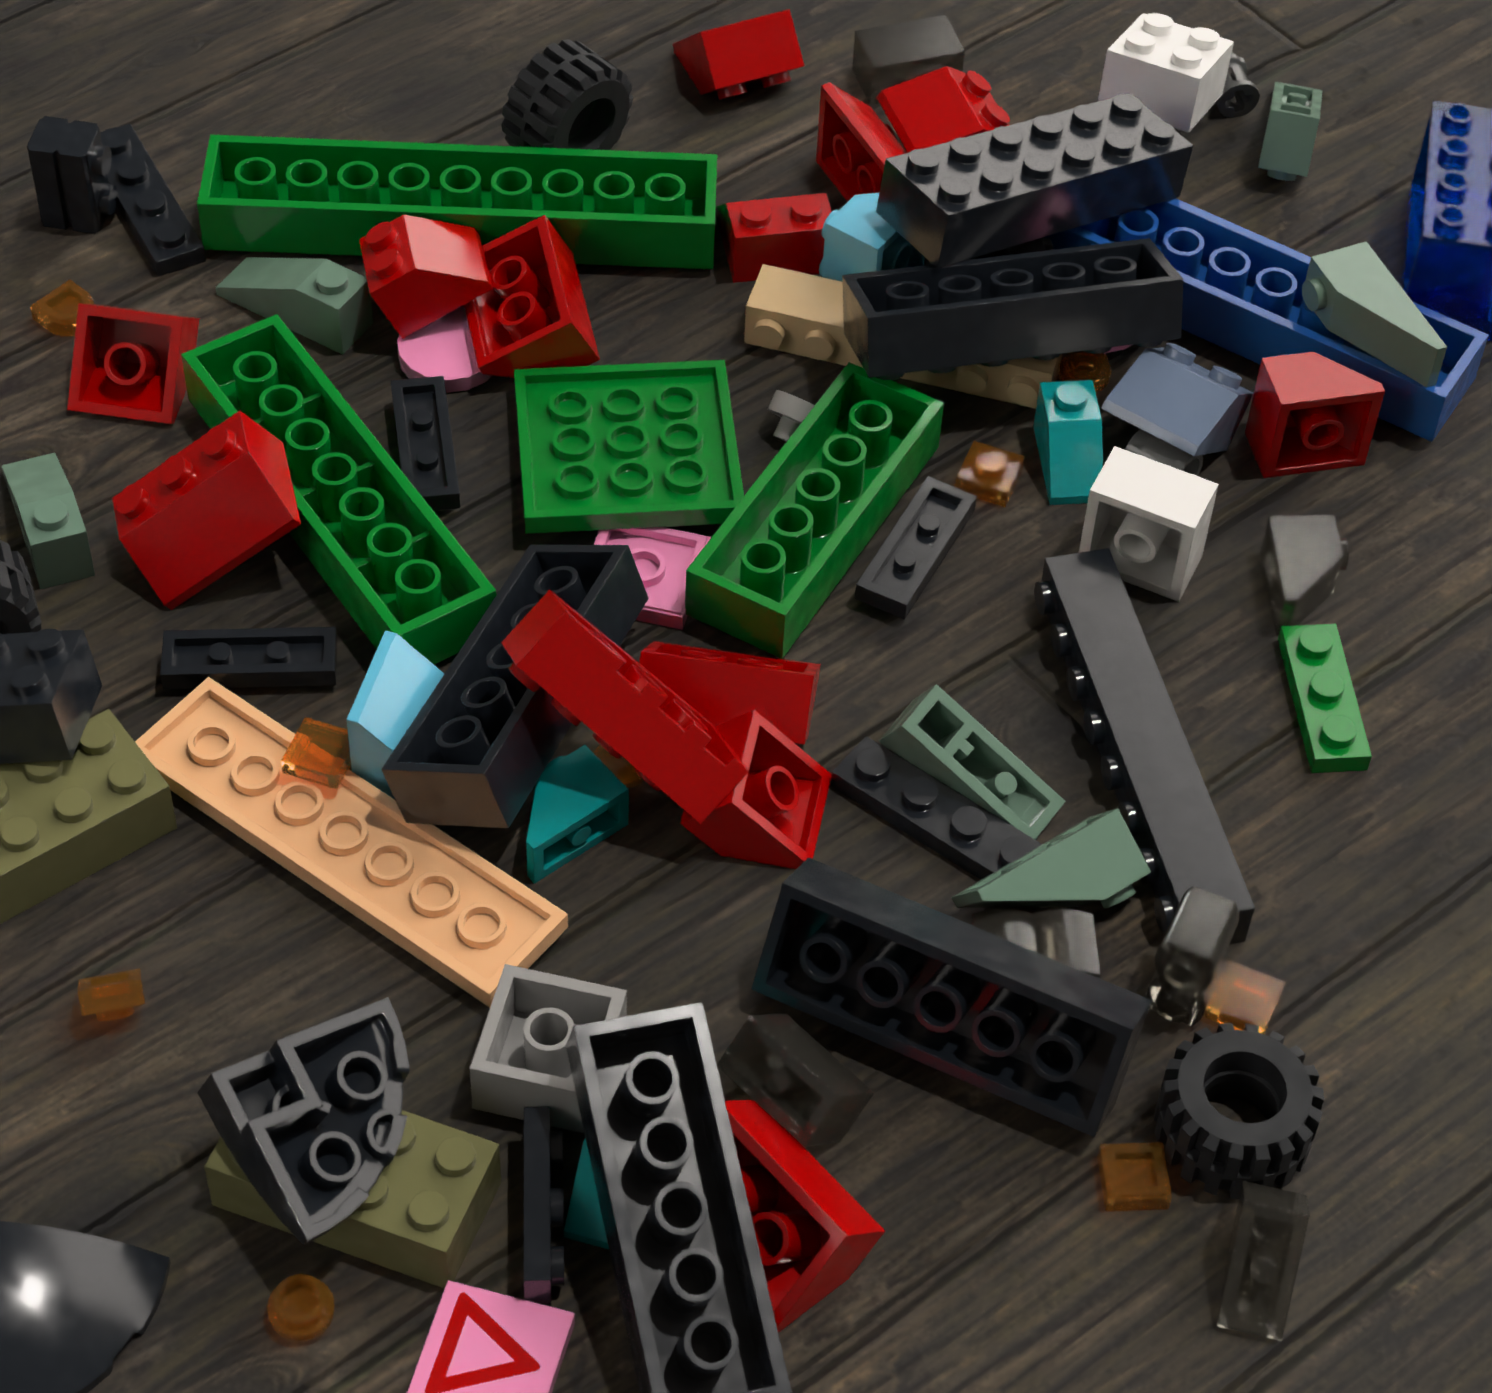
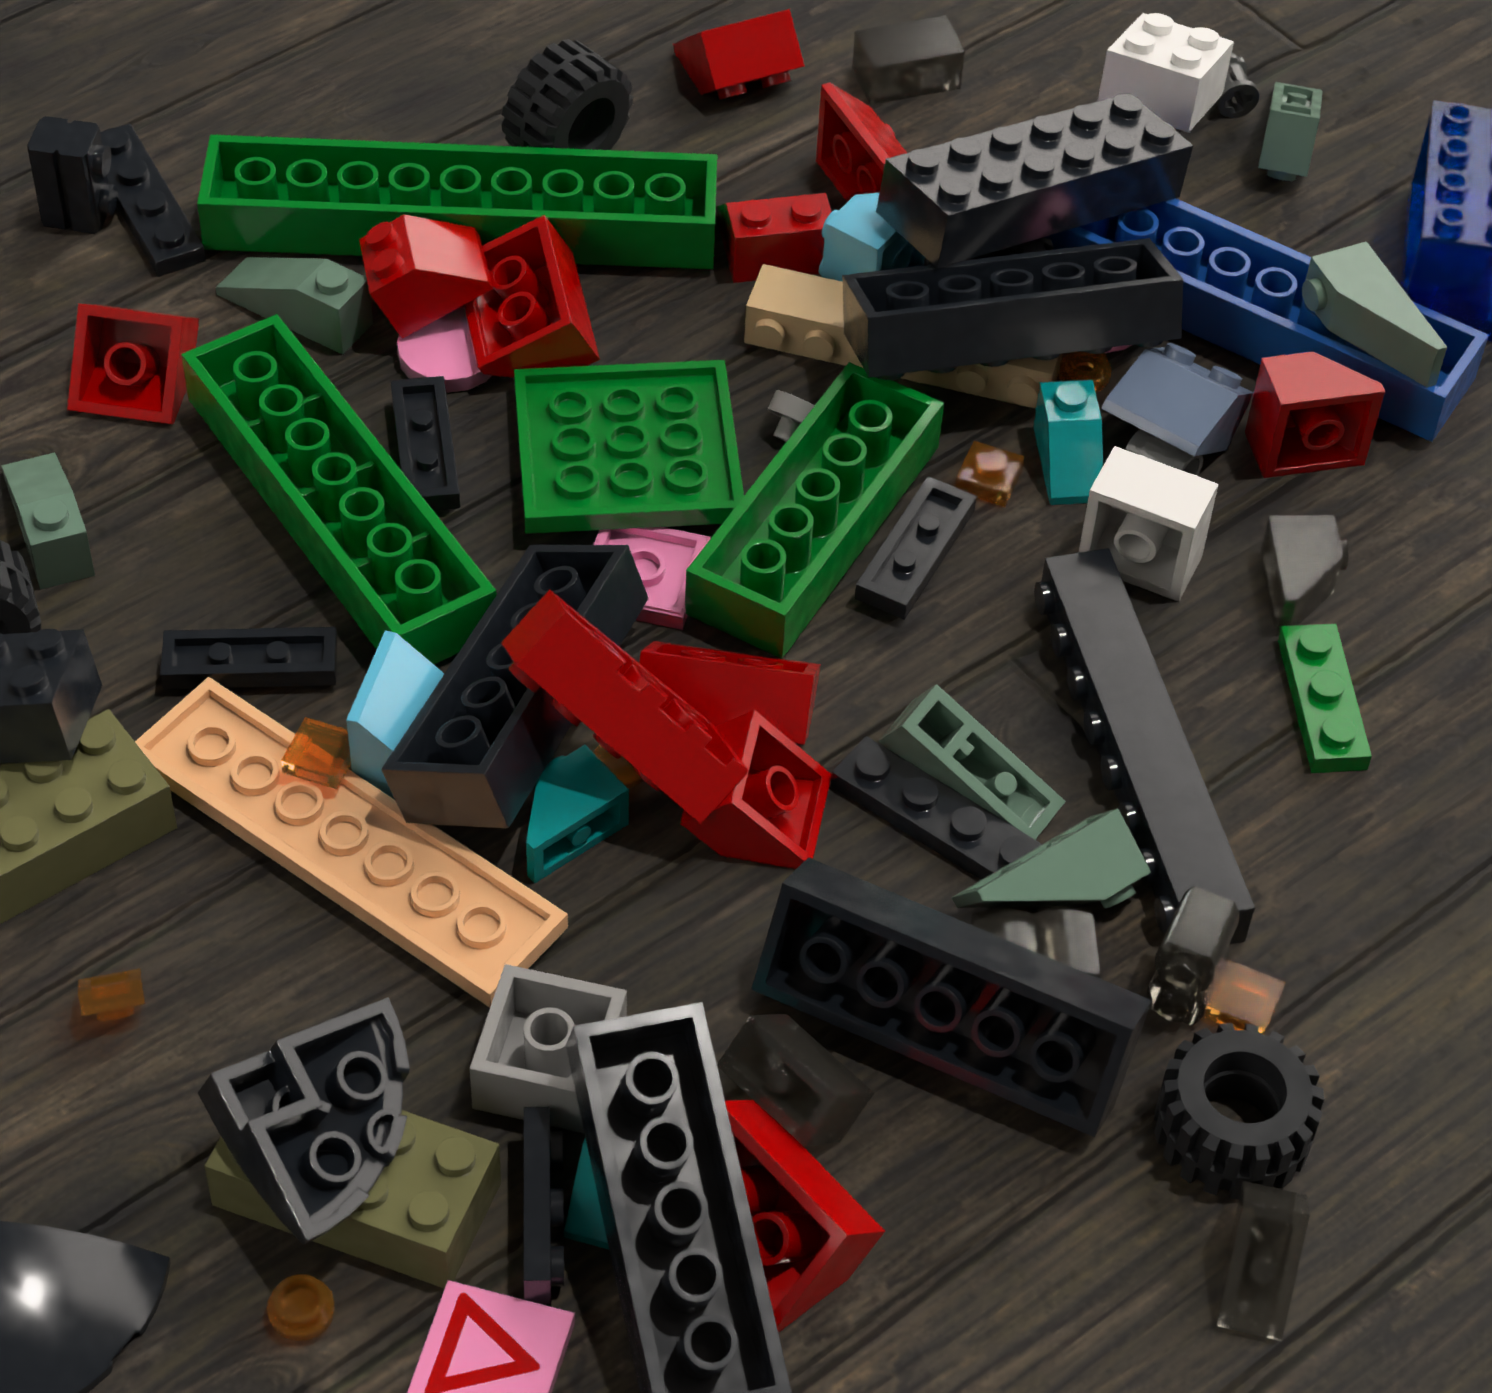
clear orange tile [30,280,94,337] -> none
red slope [112,411,301,610] -> none
red slope [876,66,1010,153] -> none
clear orange tile [1097,1142,1172,1211] -> none

